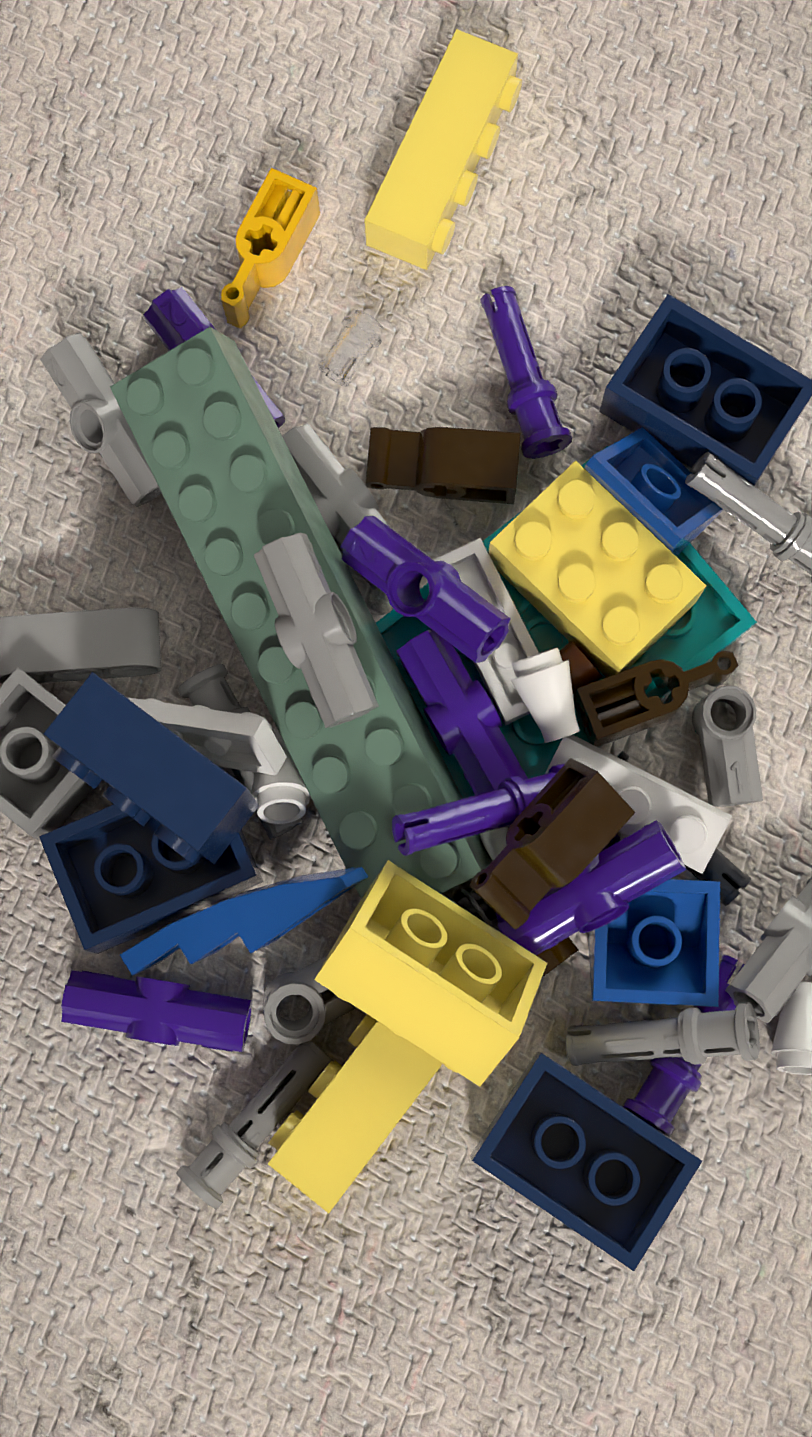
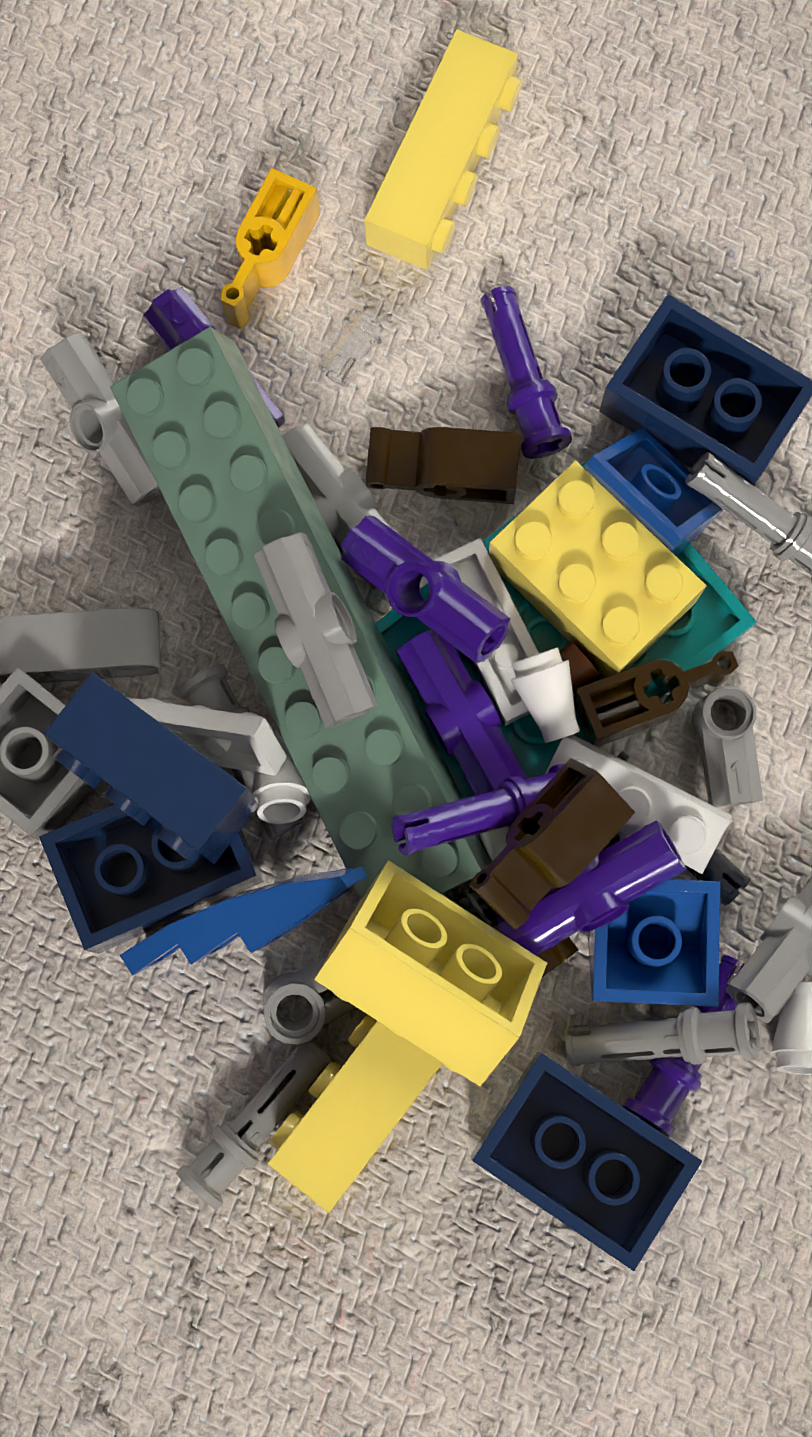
dark purple piece [61,970,253,1052] -> none

